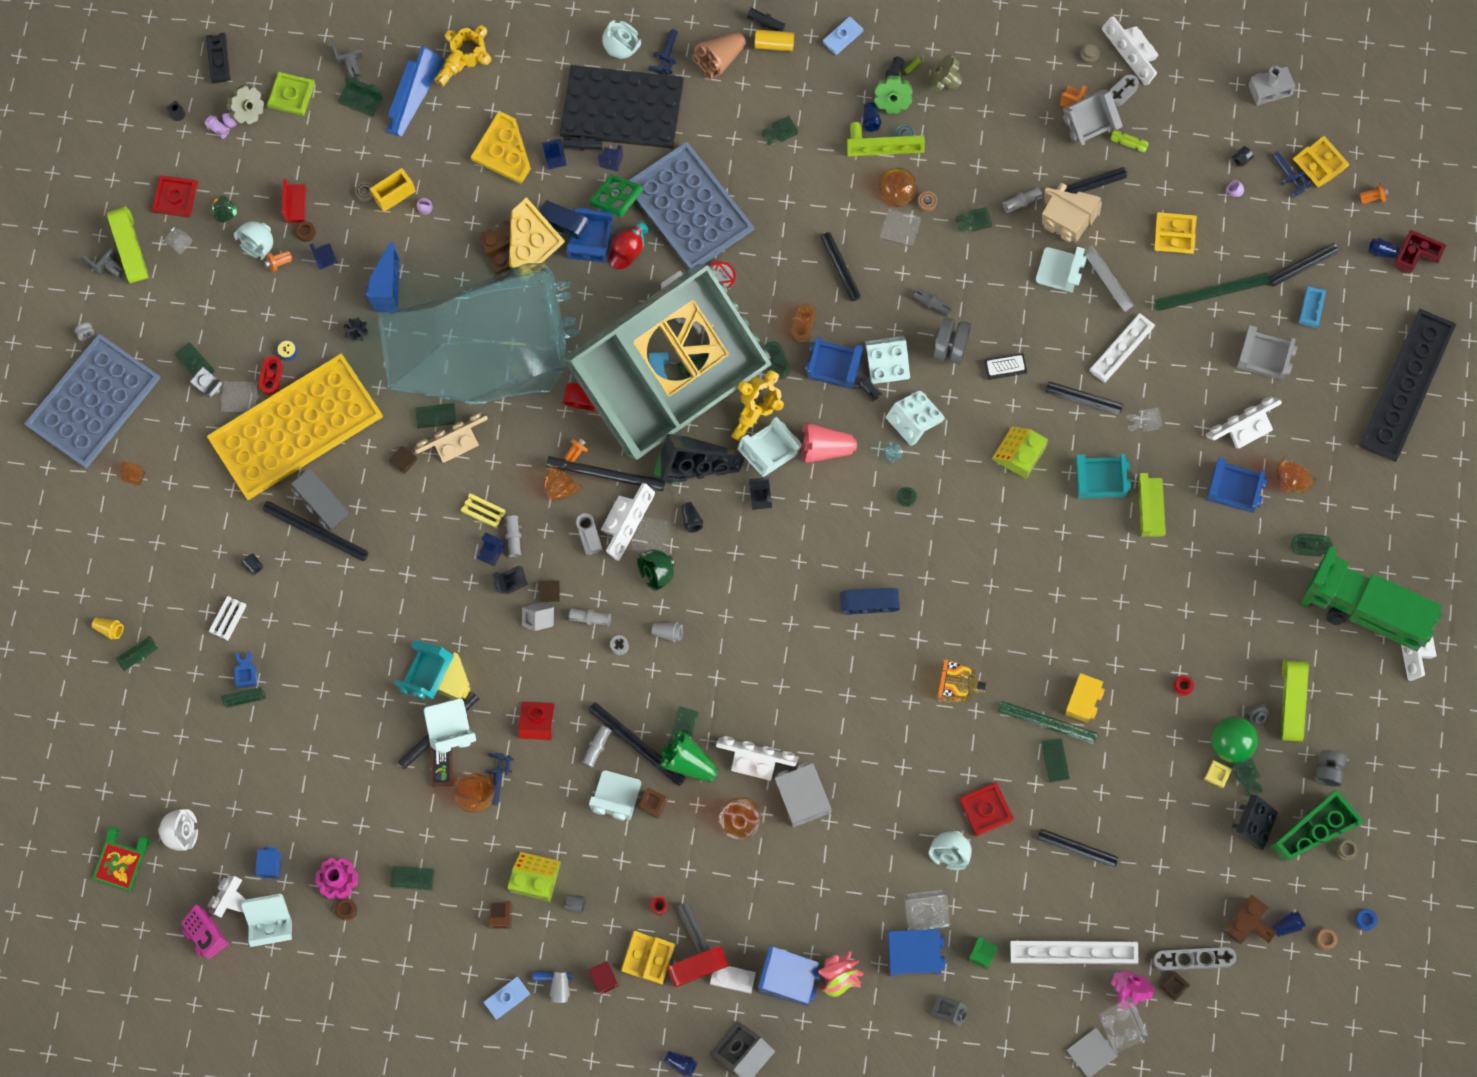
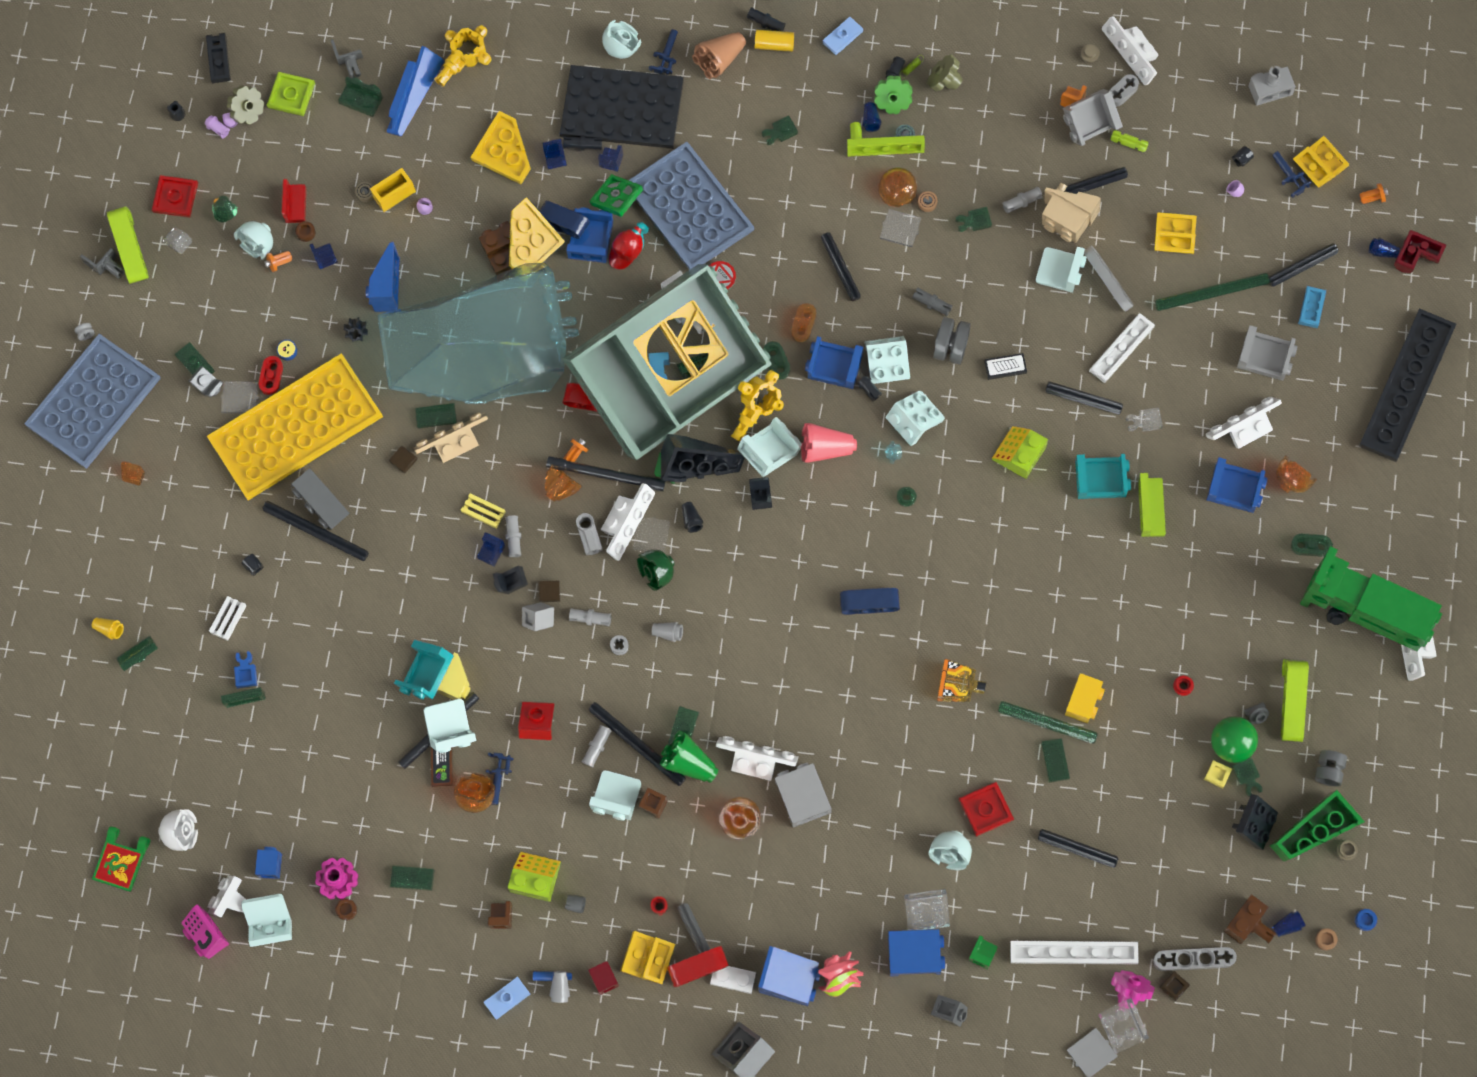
clear blue cone [664,1051,697,1077] -> none

